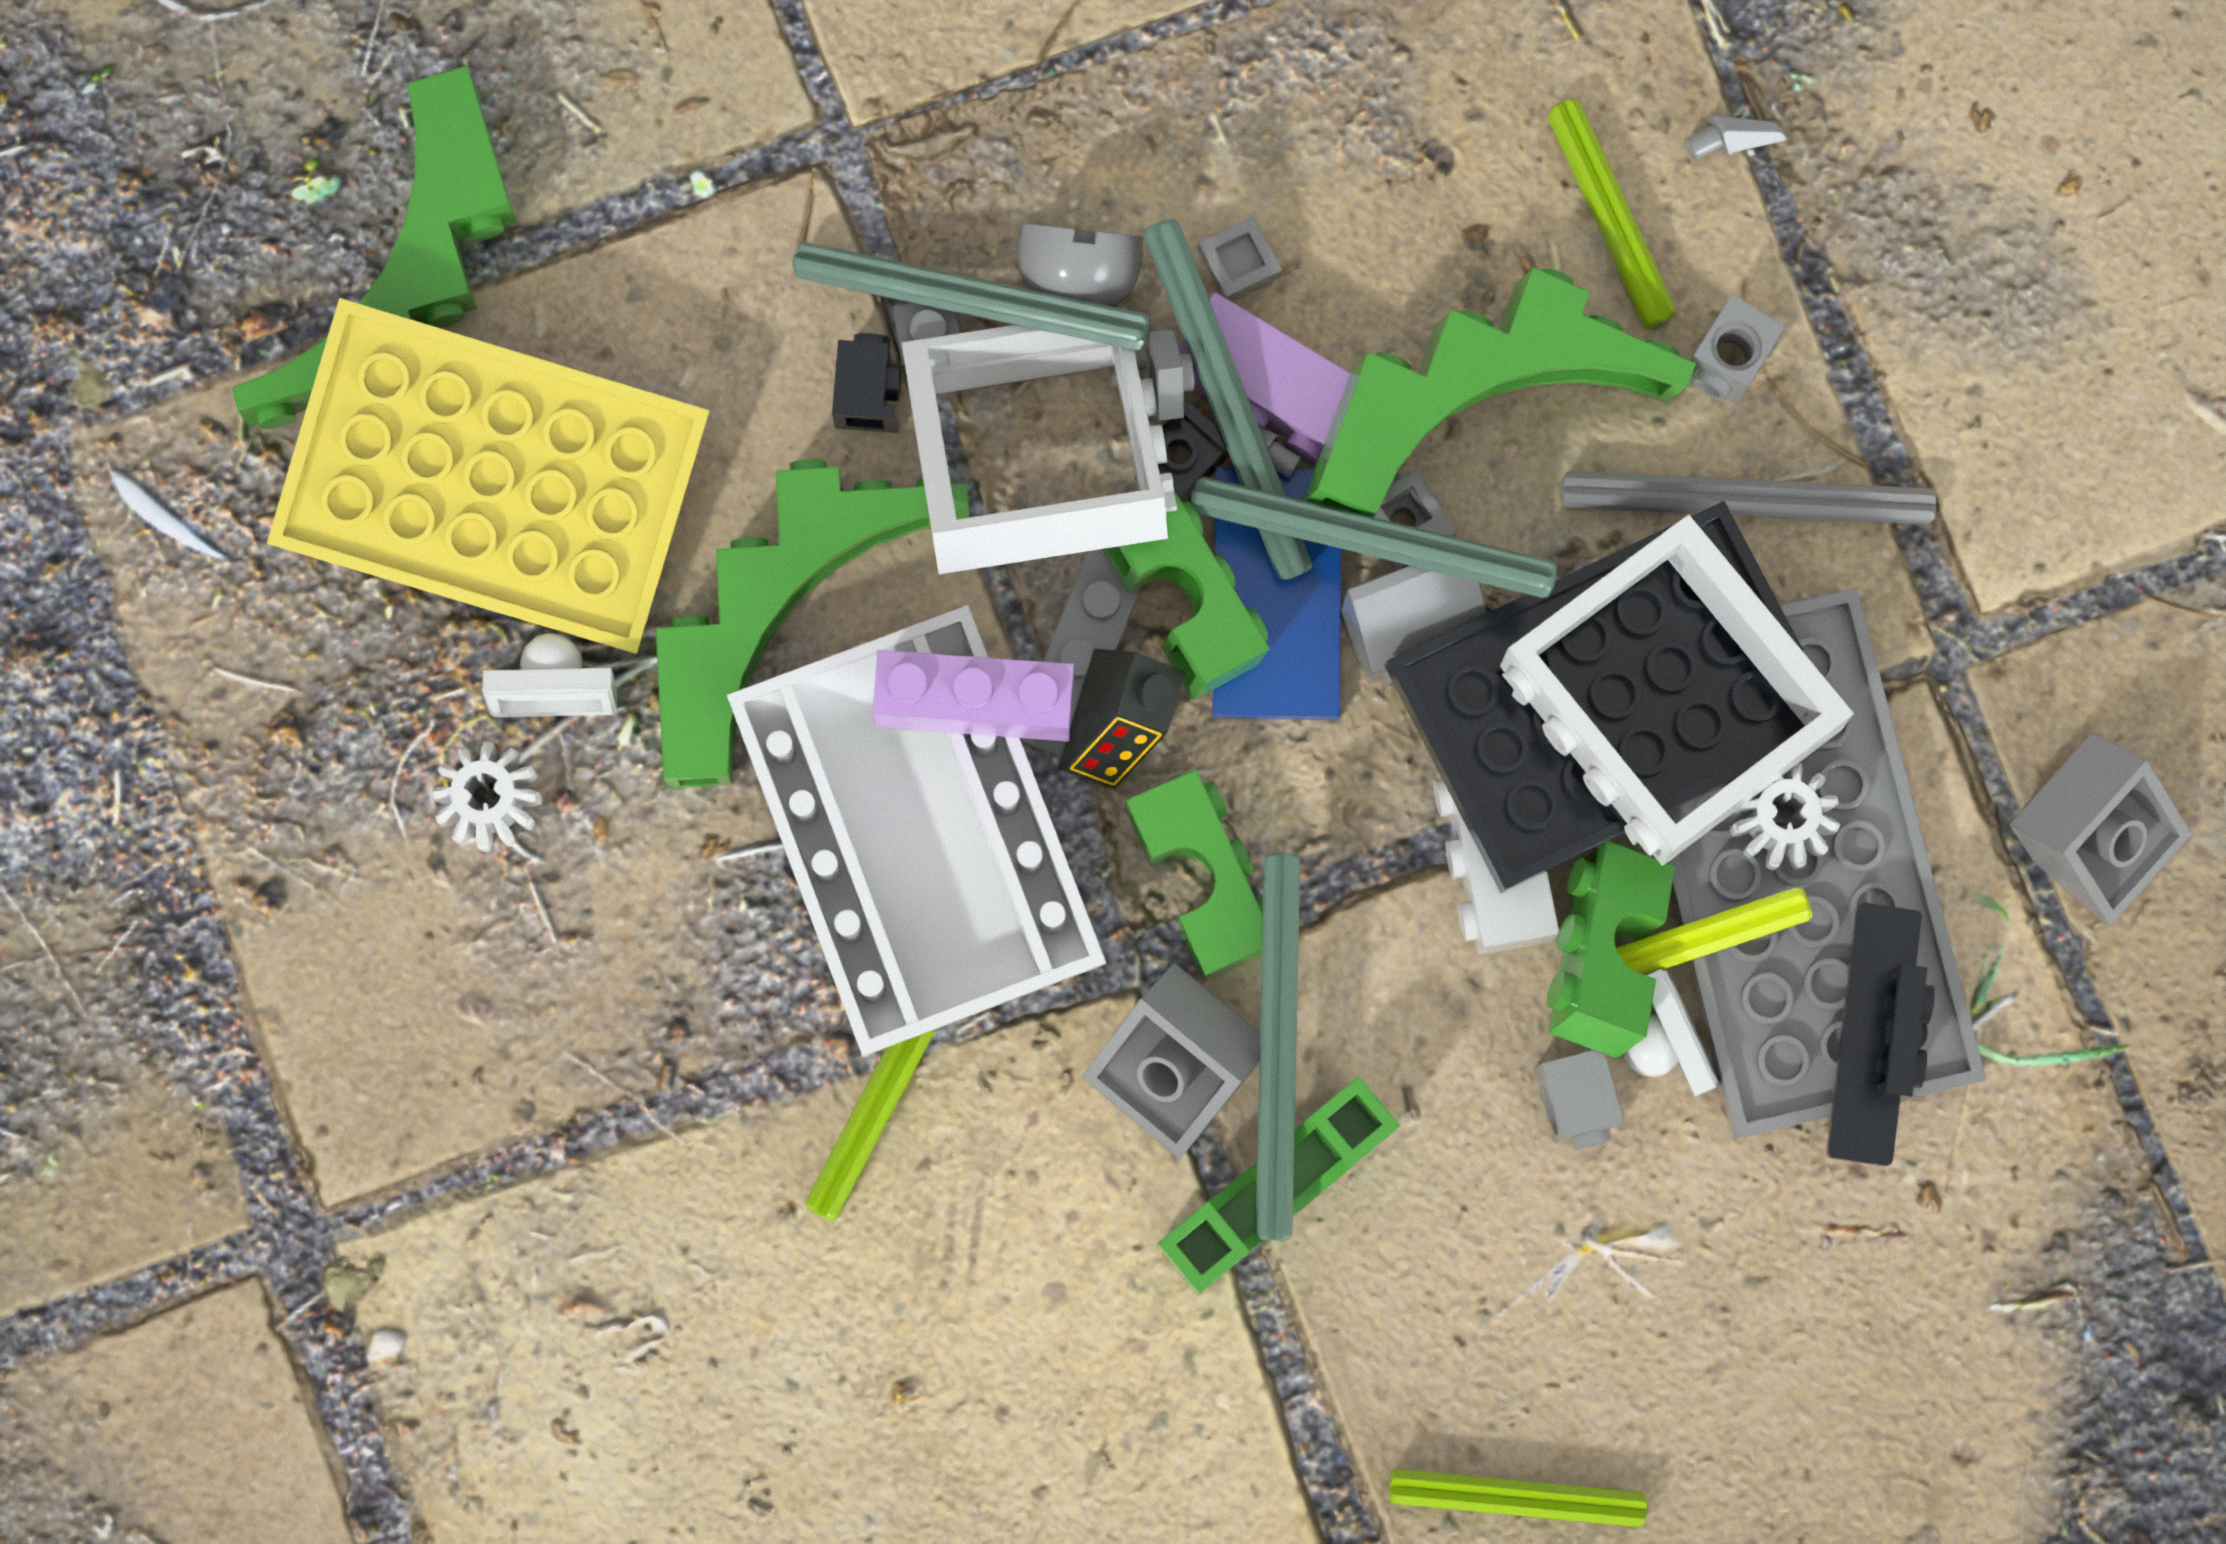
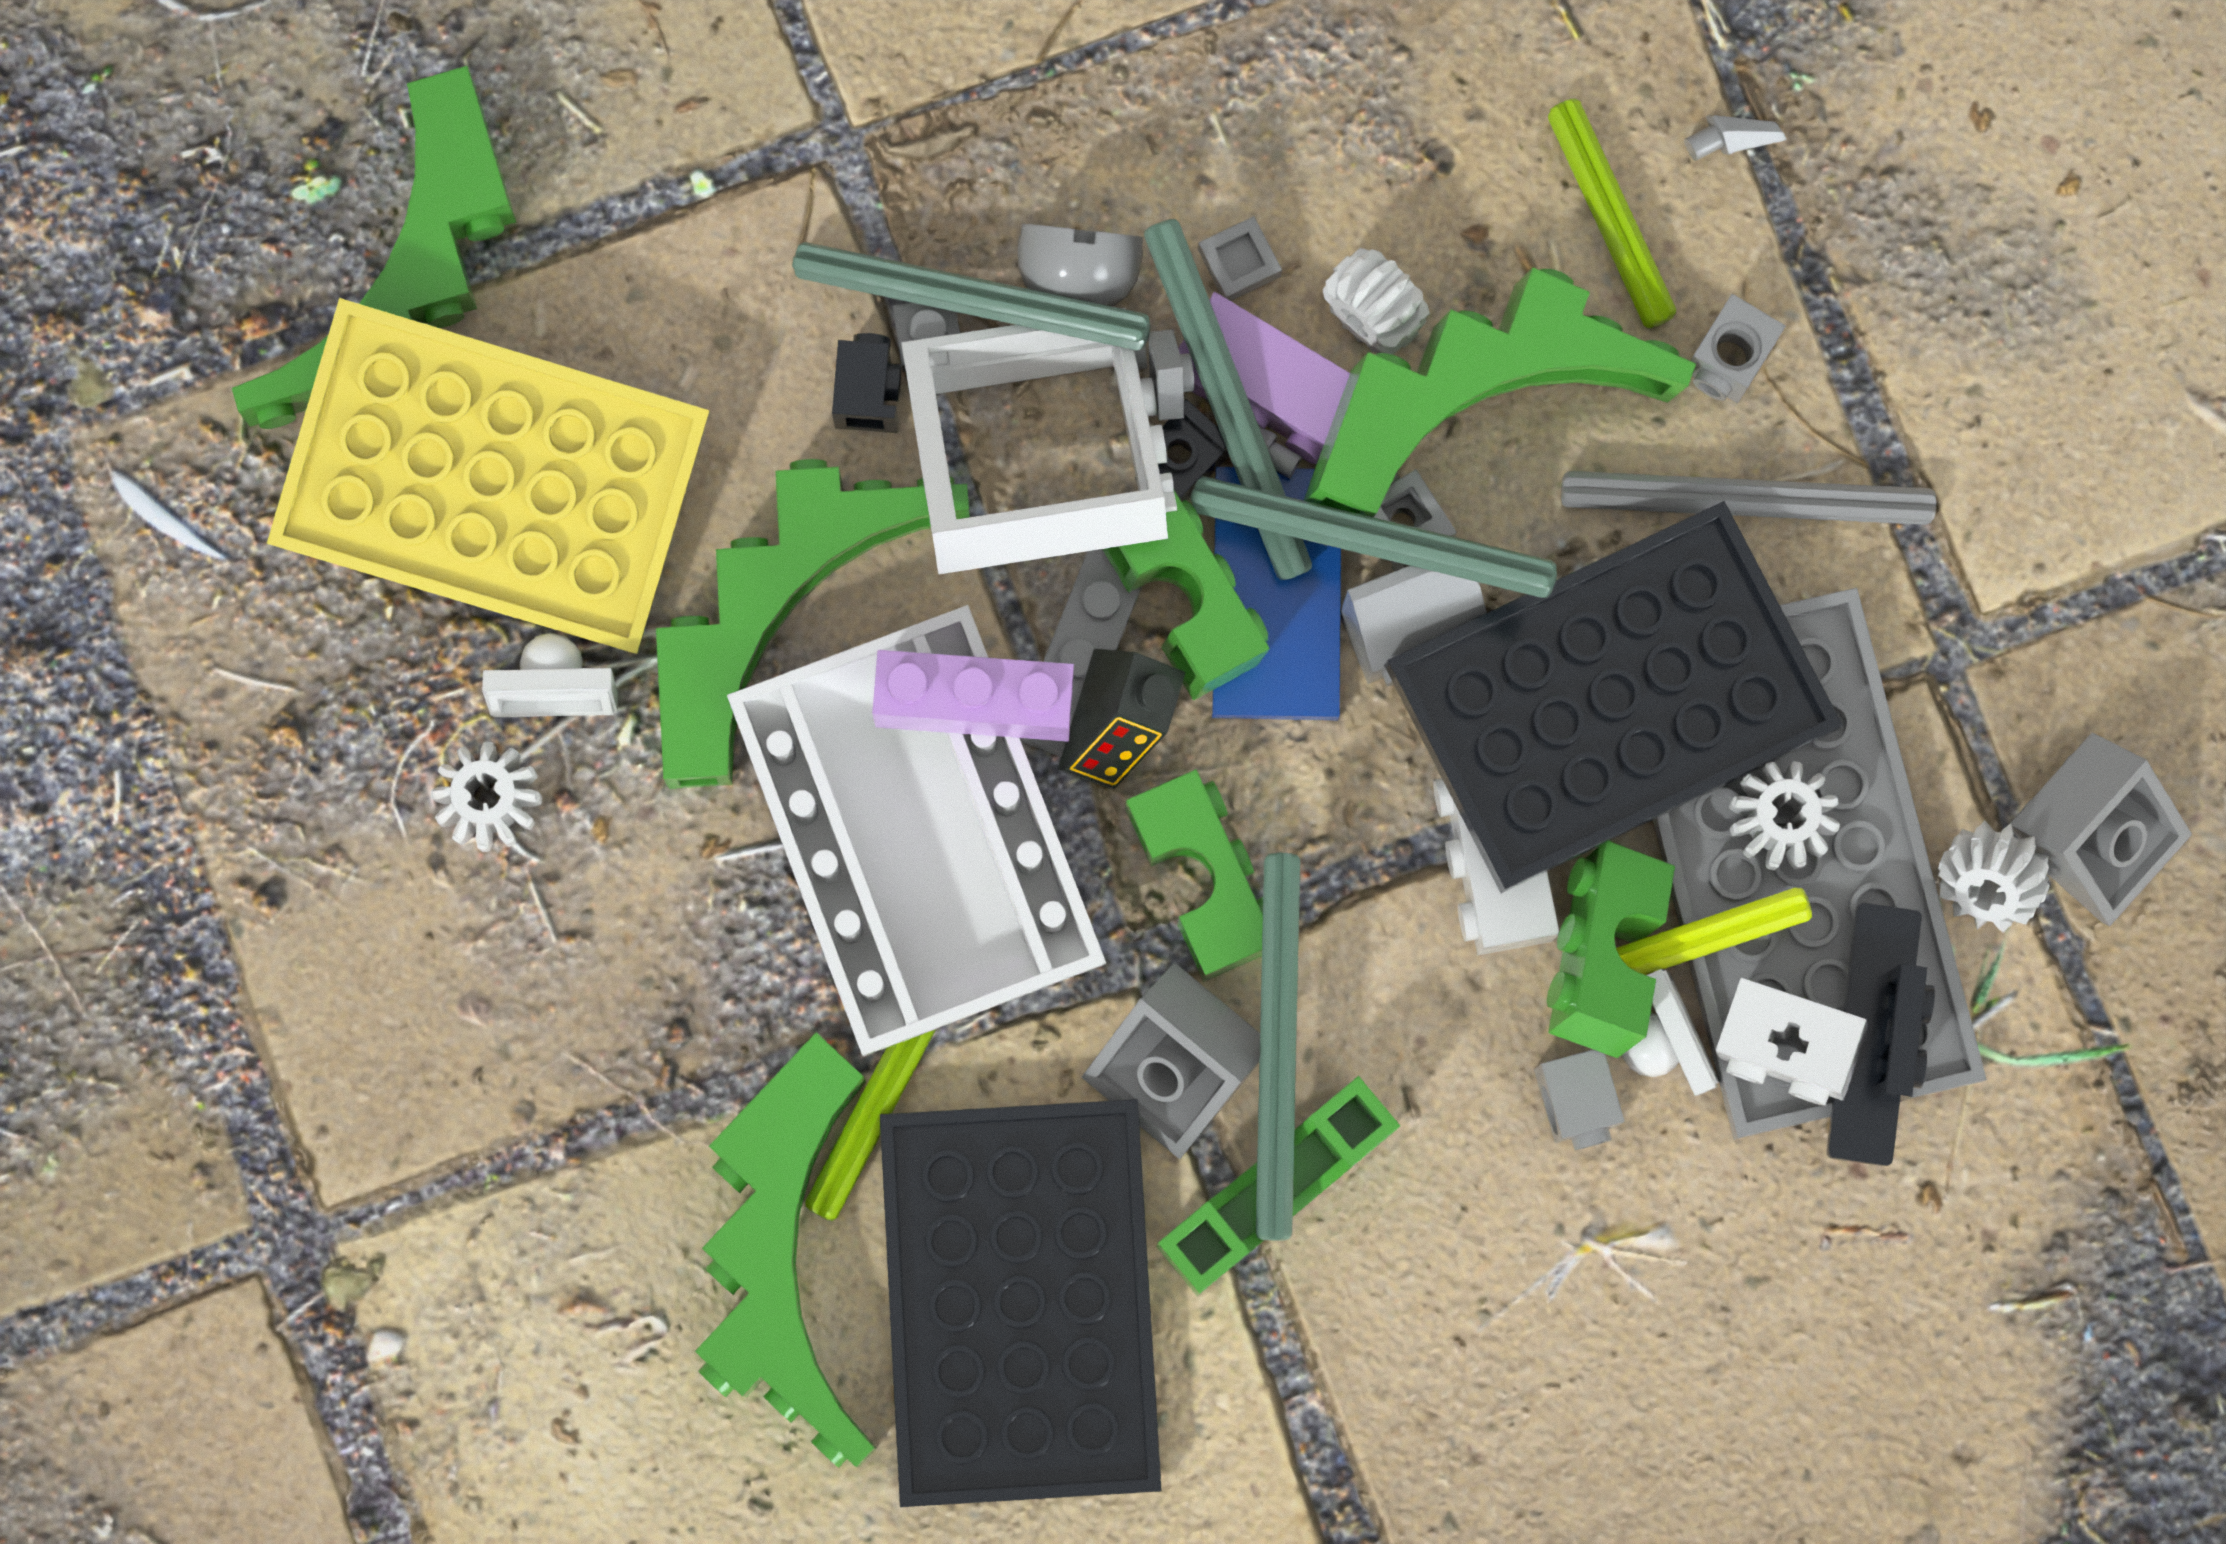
lime axle [1388,1469,1647,1527] -> none
white window [1500,514,1854,866] -> none
none -> bright green arch [695,1032,877,1468]
none -> black plate [880,1099,1162,1507]
none -> white gear [1323,248,1430,355]
none -> white brick [1716,978,1869,1106]
none -> white gear [1938,820,2050,933]

